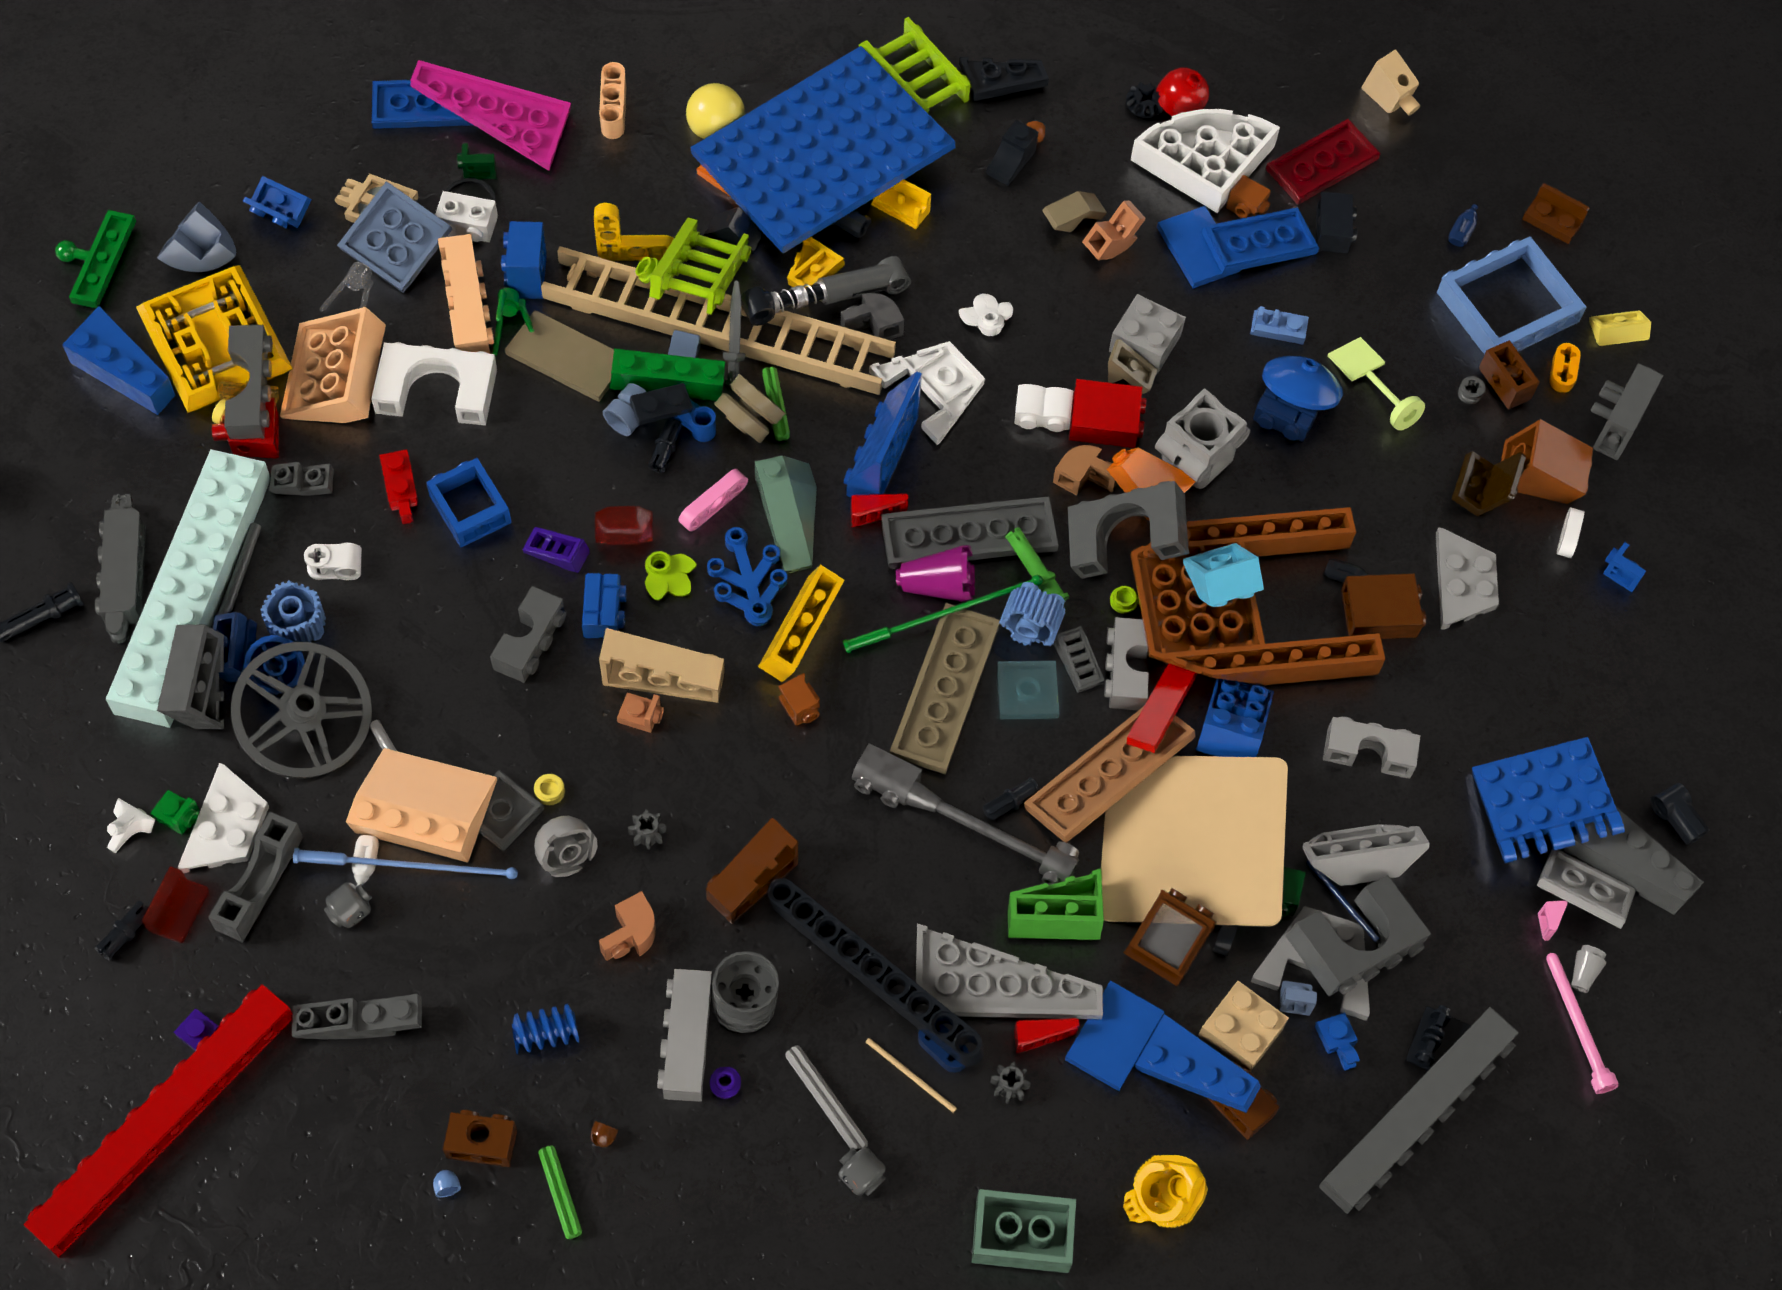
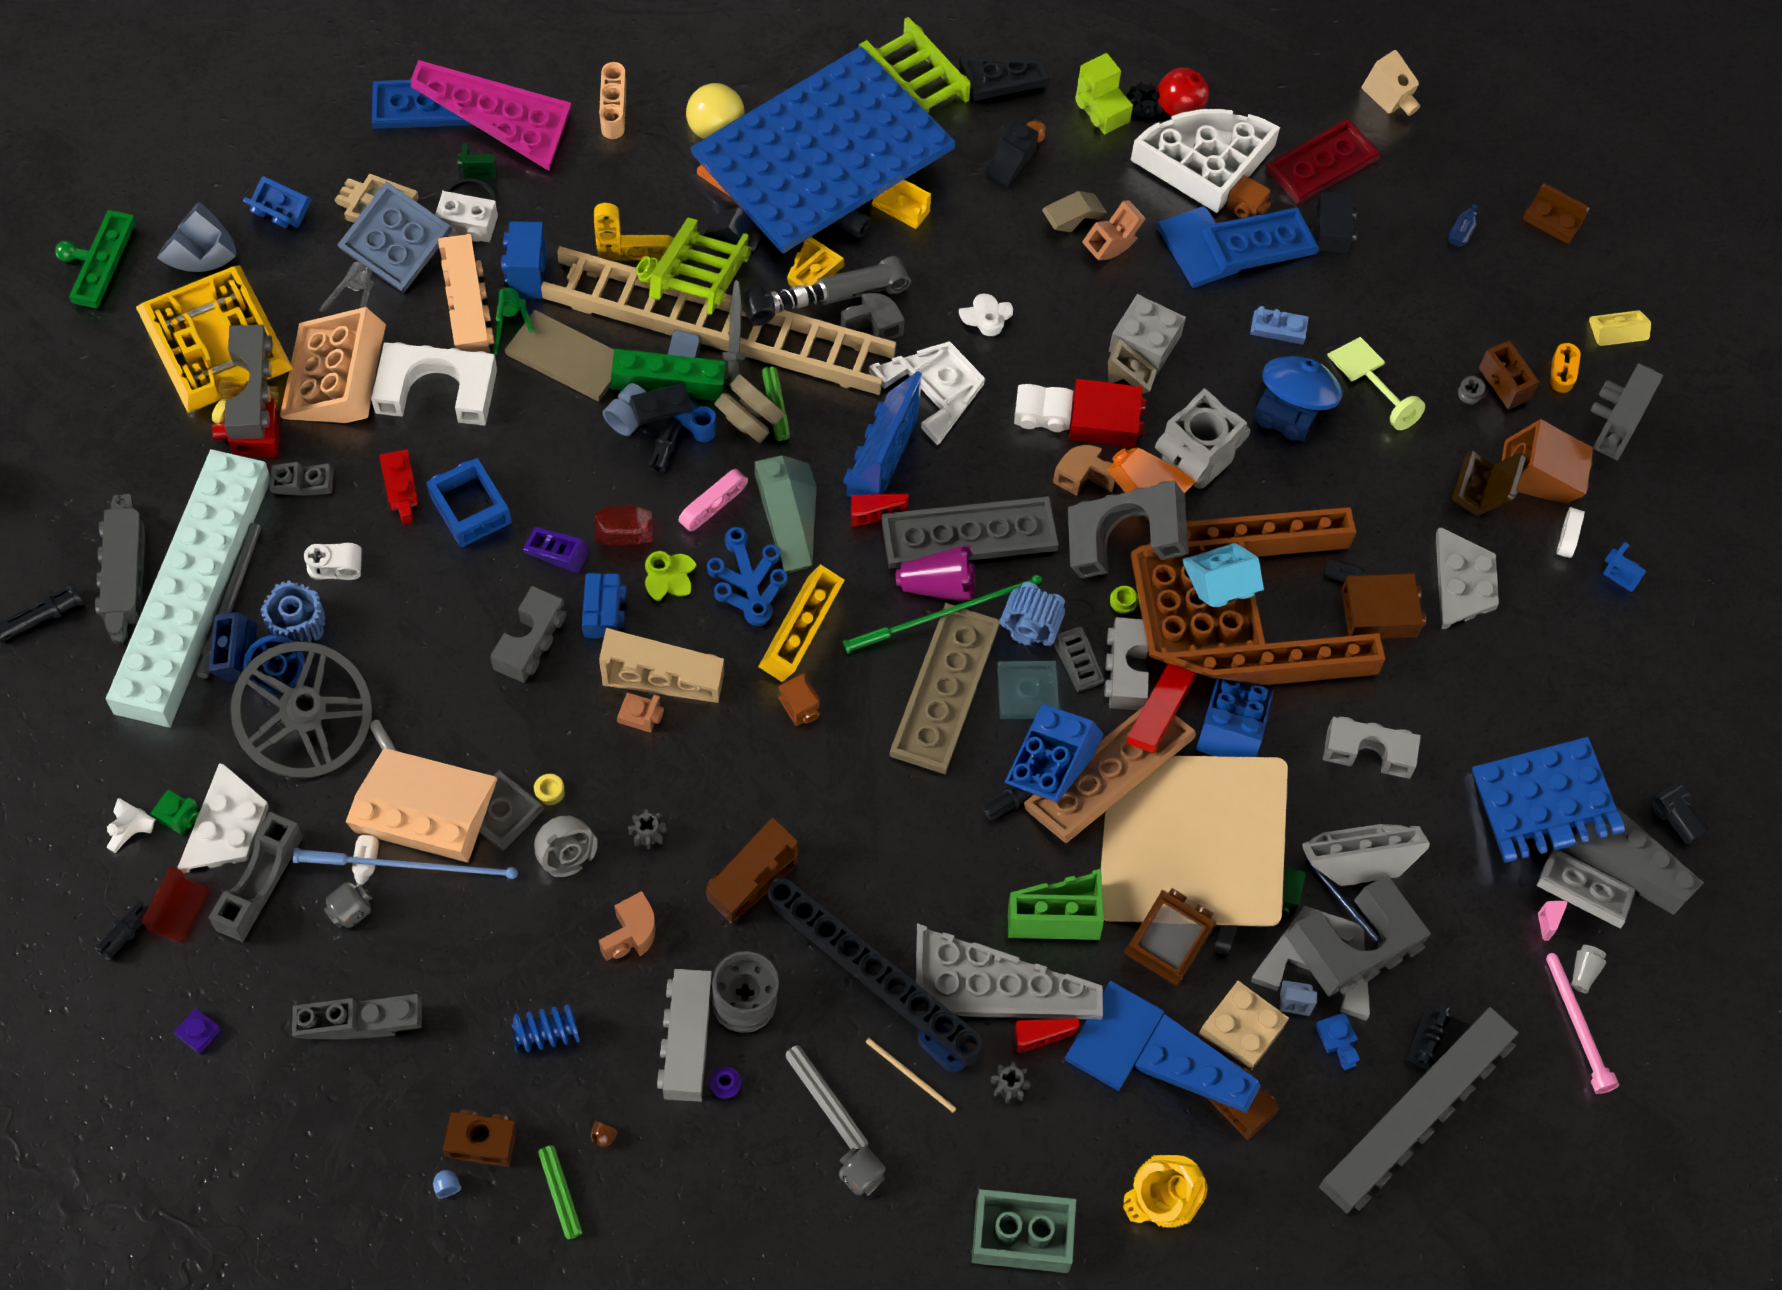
red brick [23,984,293,1258] -> none
blue wedge [62,306,176,415] -> none
dark grey wedge [157,624,224,729] -> none
flat silver bar [852,743,1079,885] -> none
bright green pin [1005,527,1070,601] -> none
medium blue window [1437,236,1586,355] -> none
none -> blue slope [1005,703,1104,803]
none -> lime brick [1075,53,1133,135]

